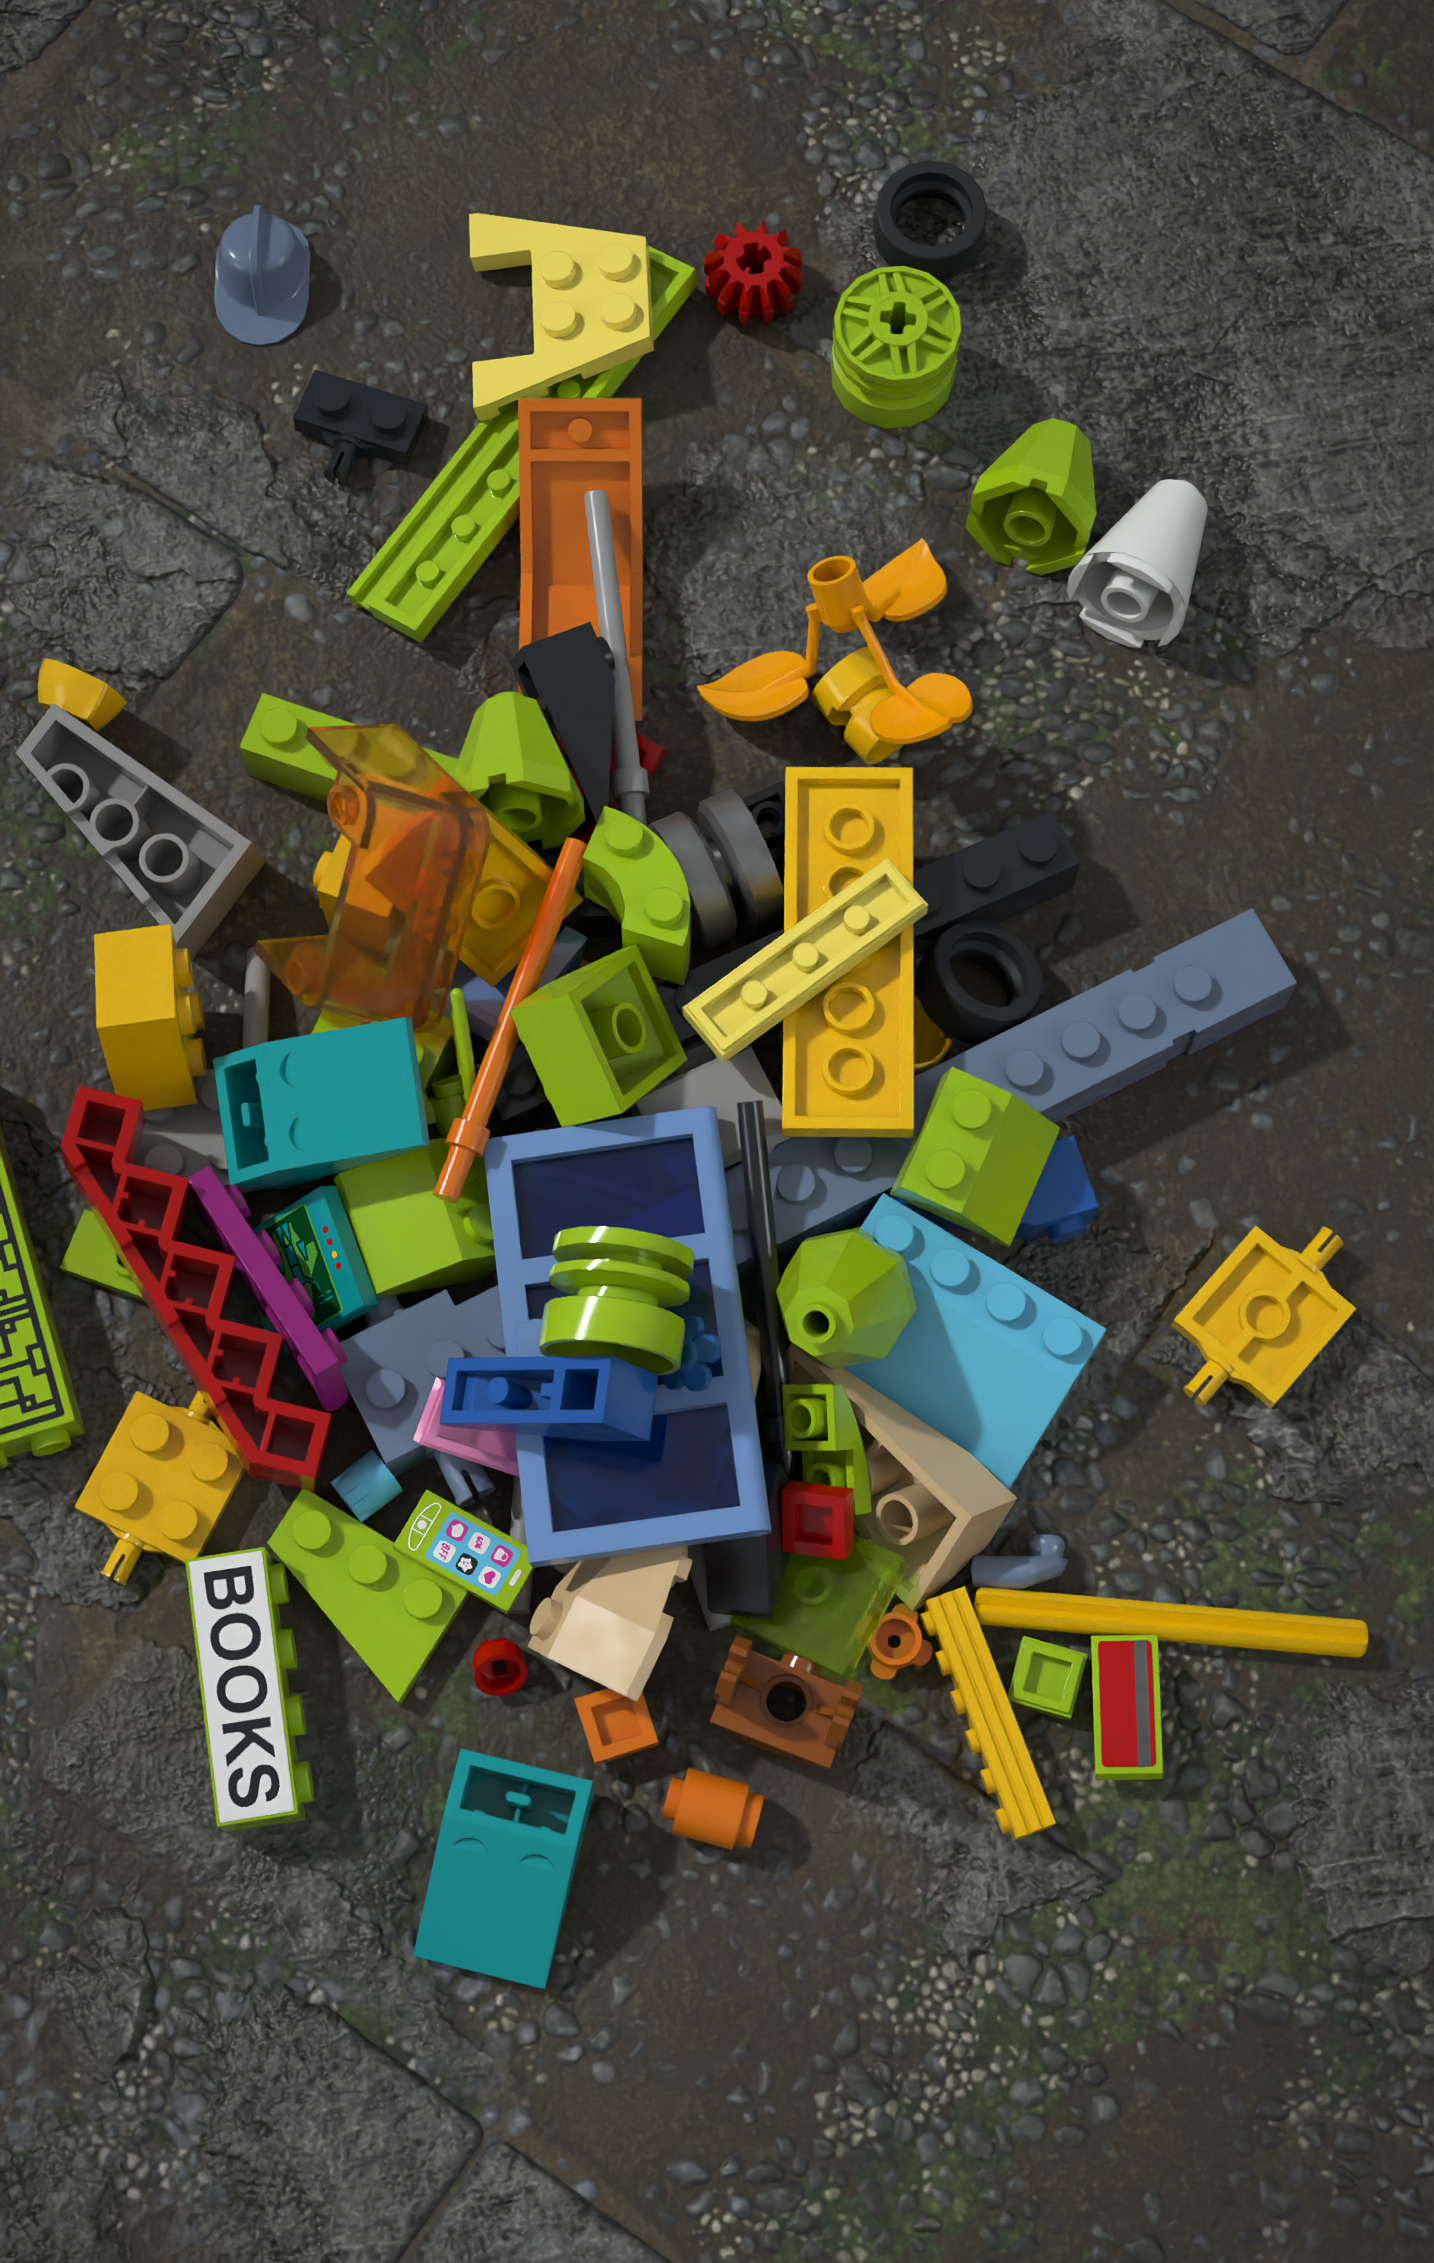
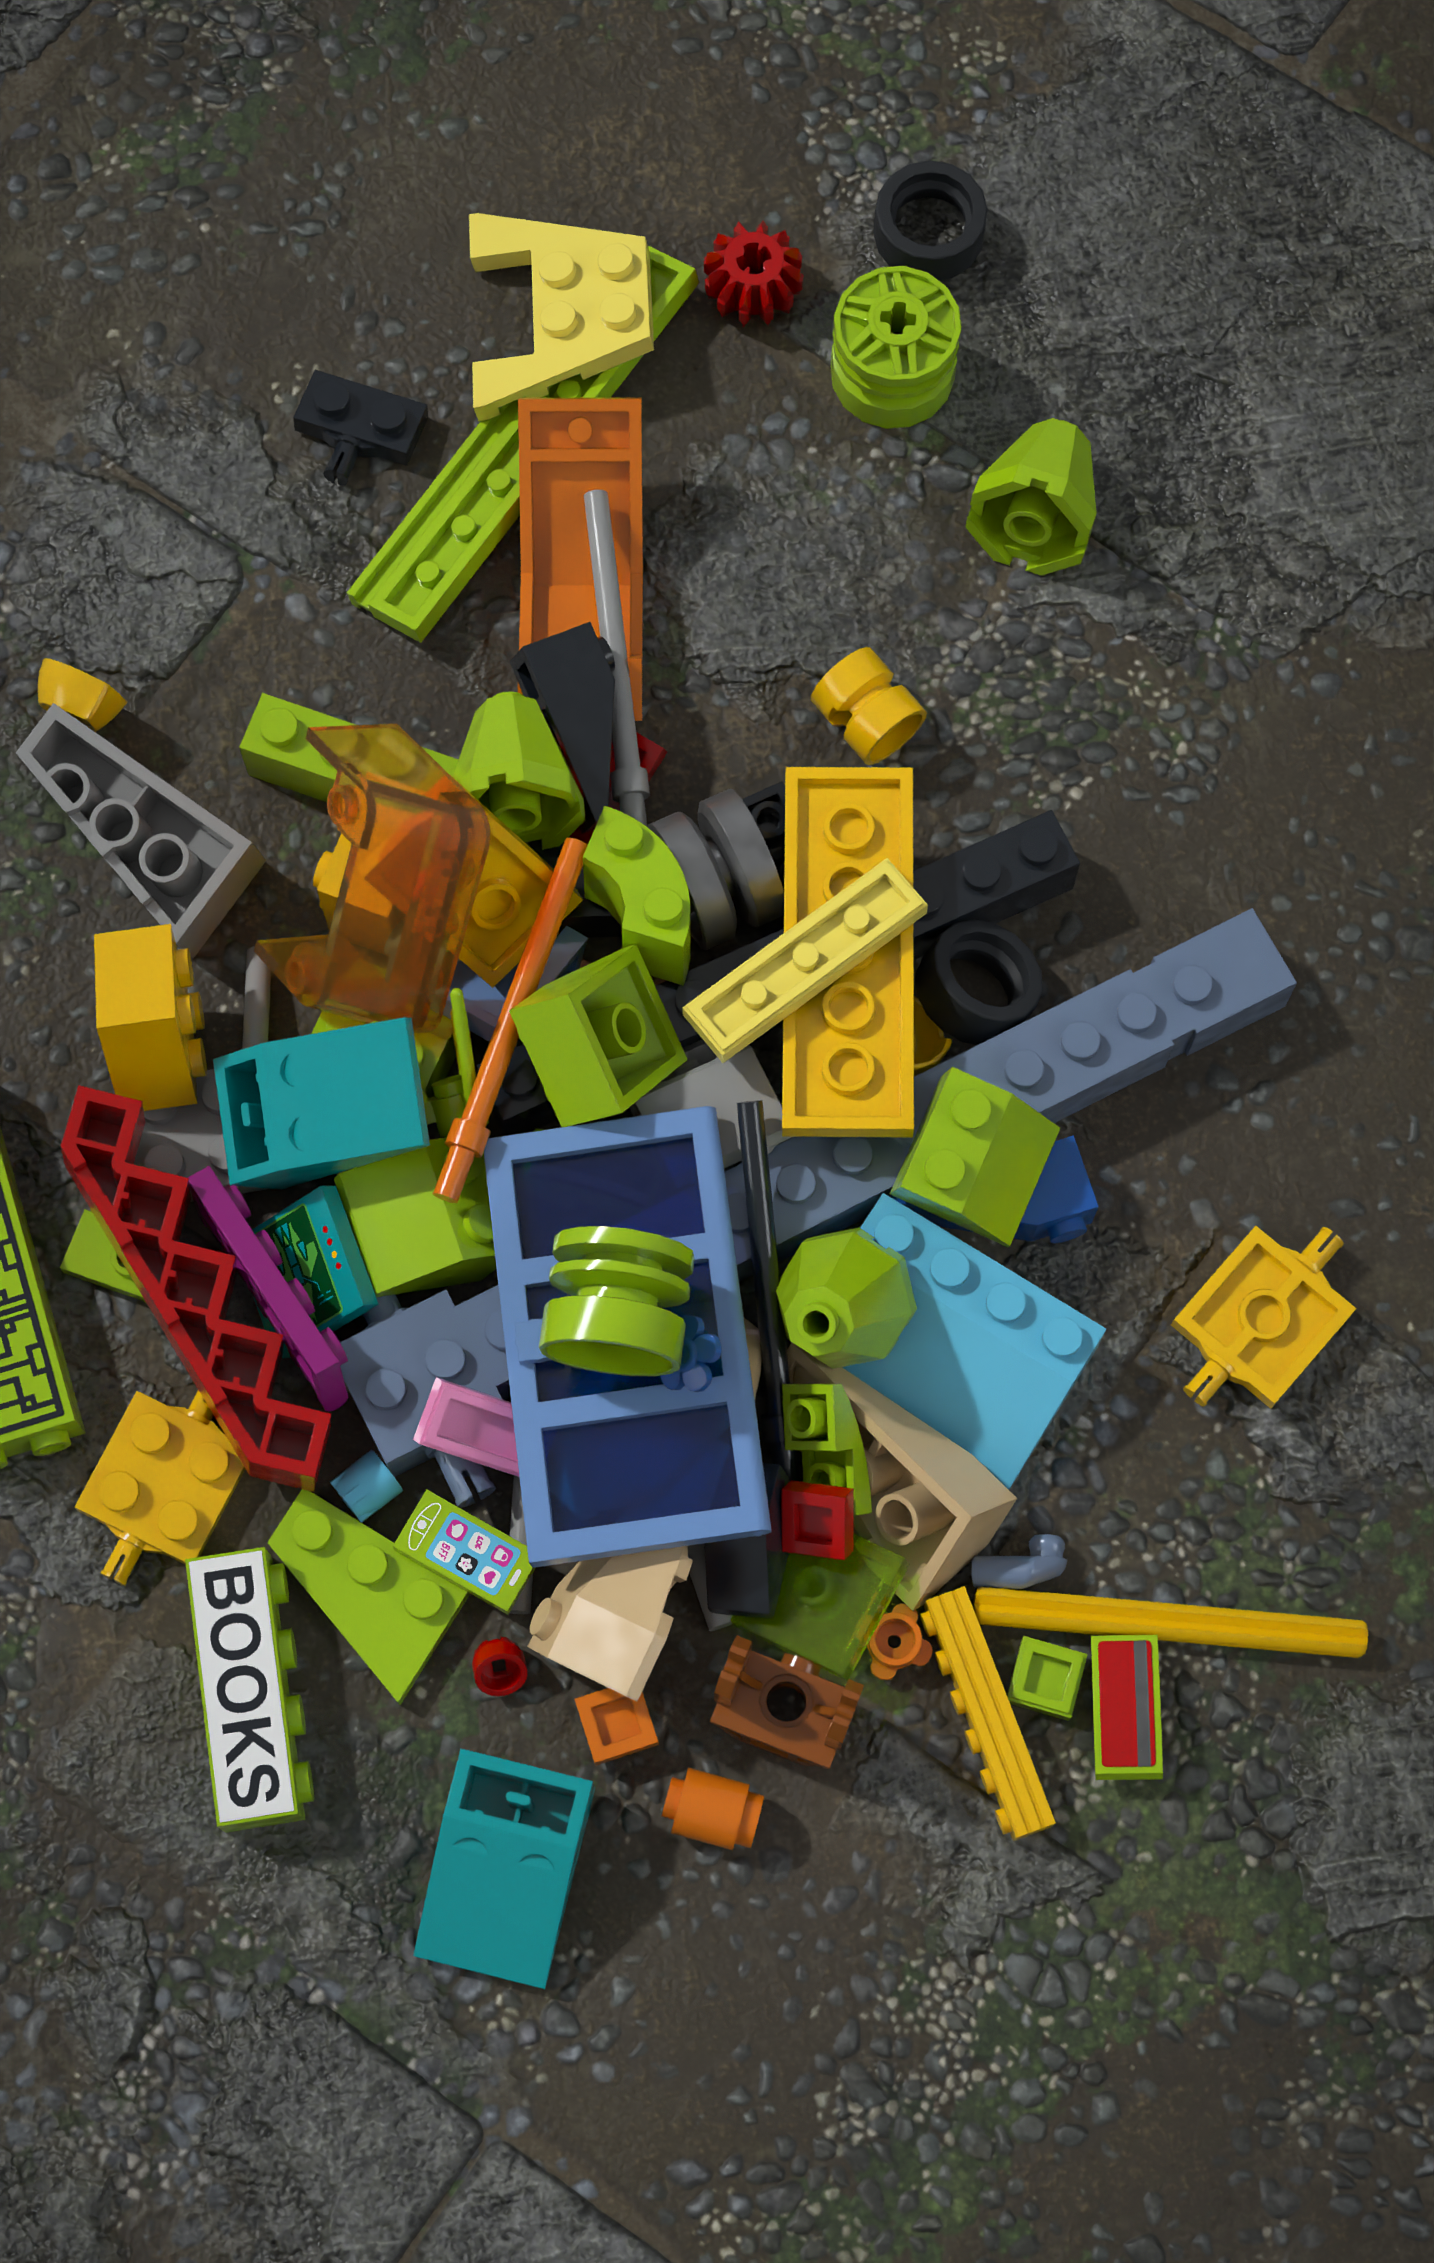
sand blue piece [214,205,311,346] -> none
blue slope [439,1355,658,1441] -> none
light orange plant [697,538,973,744] -> none
white cone [1067,479,1208,648] -> none

